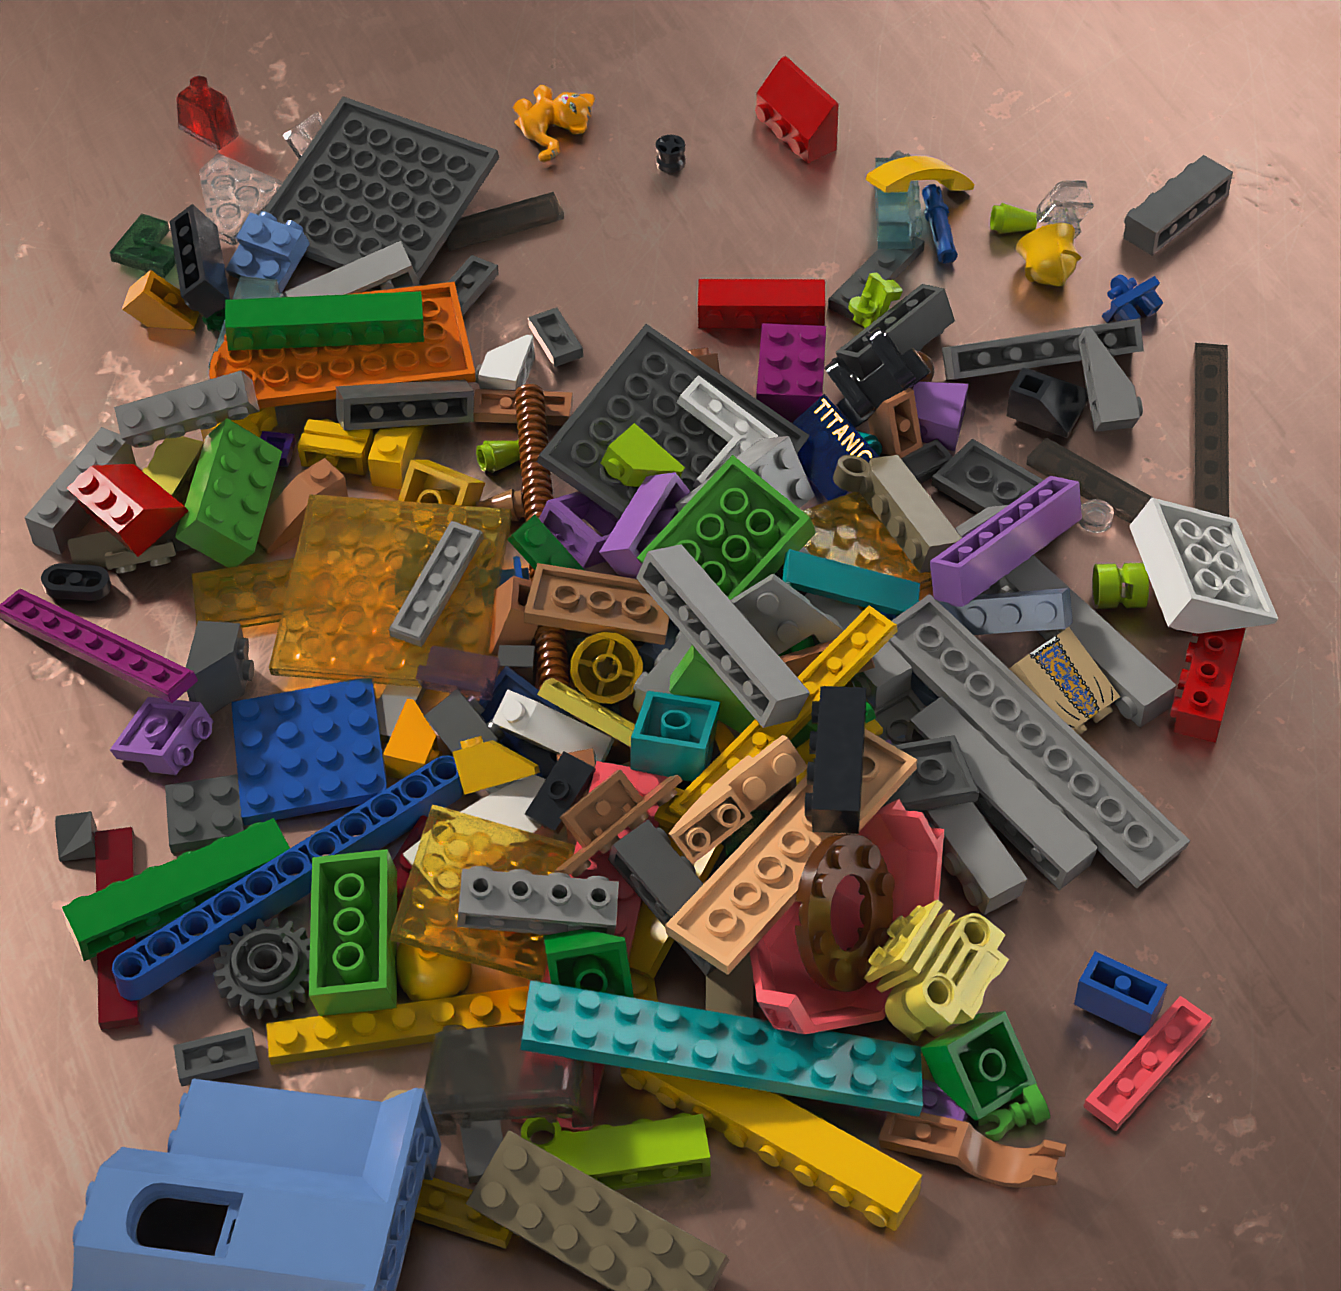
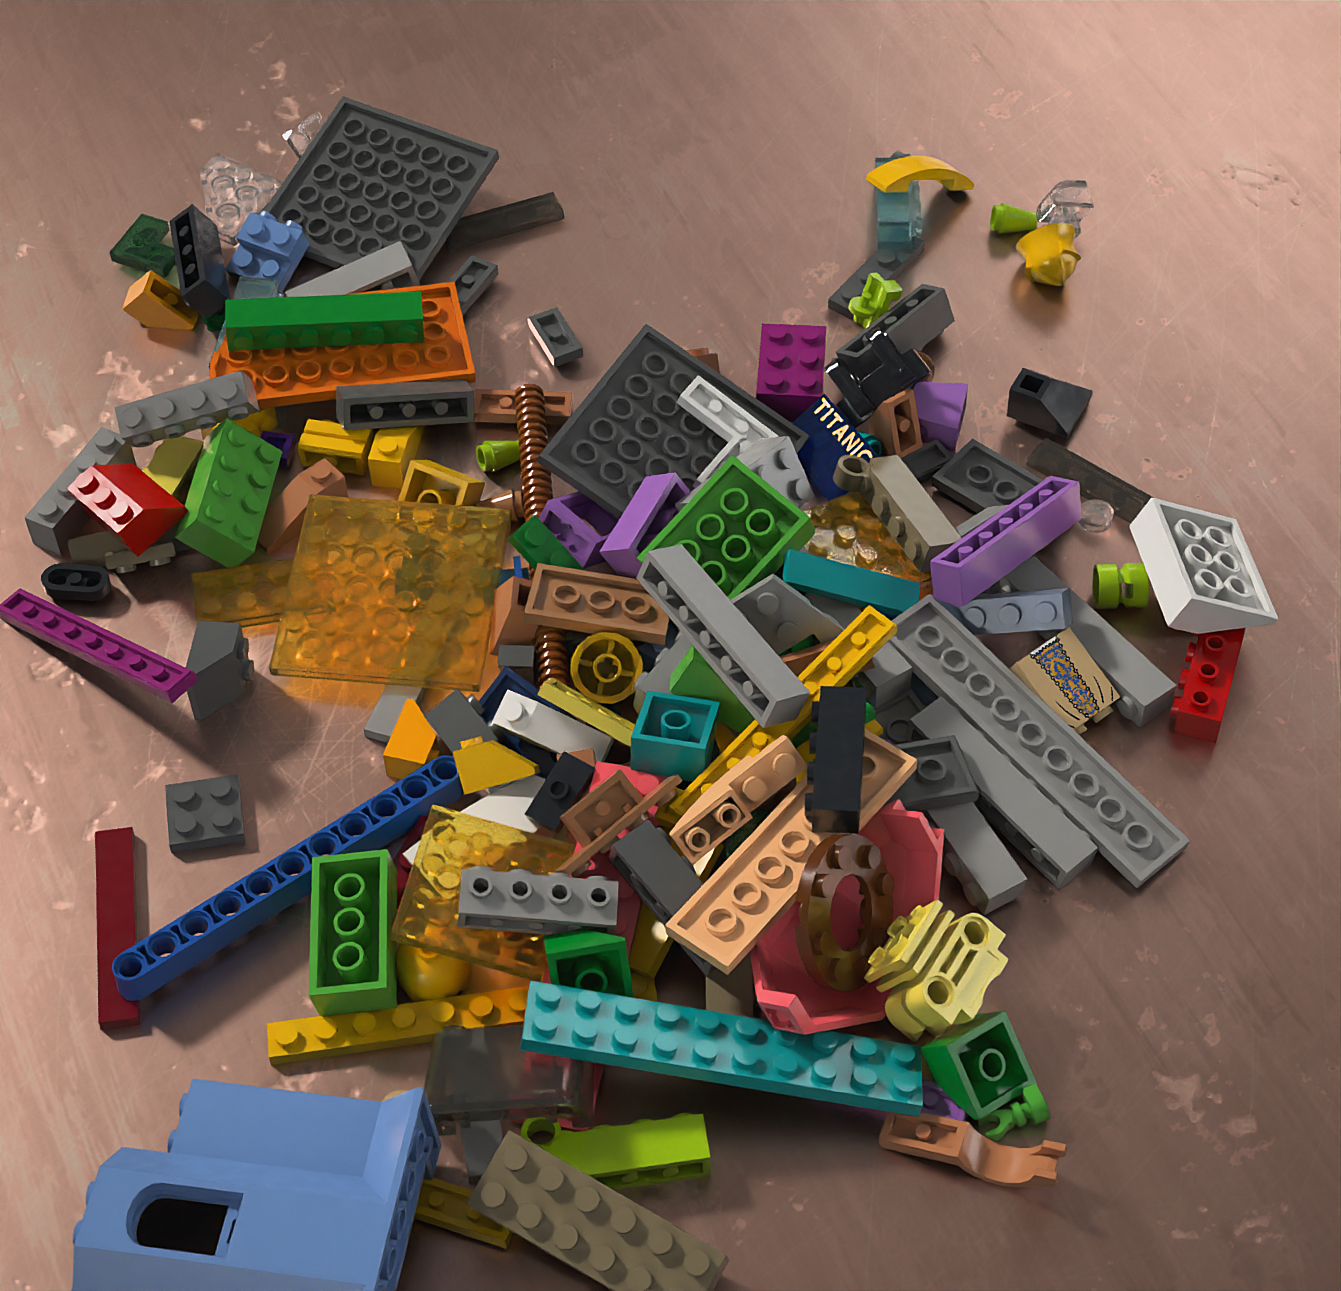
dark grey slope [55,811,97,862] -> none
green brick [62,818,290,961] -> none
medium lavender plate [110,697,214,775] -> none
dark grey plate [173,1027,260,1087] -> none
clear red torso [176,76,239,151] -> none
dark grey gear [213,918,310,1019] -> none
blue plate [231,676,388,826] -> none
light grey tile [389,521,484,647] -> none
panel [416,646,500,701] -> none
white slope [475,335,535,390] -> none
light orange animal [512,84,595,163] -> none
lime slope [600,423,685,487] -> none
yellow brick [620,1067,922,1232] -> none
black wheel [656,135,686,173] -> none
red brick [698,279,825,329] -> none
red slope [755,56,839,164] -> none
blue pin [922,184,958,264] -> none
light grey brick [942,319,1144,380] -> none
blue brick [1074,951,1168,1037] -> none
light grey slope [1078,328,1143,432] -> none
coral plate [1084,995,1213,1131] -> none
blue hips [1102,275,1163,323] -> none
dark grey brick [1123,155,1233,256] -> none
clear smoke tile [1193,343,1229,517] -> none

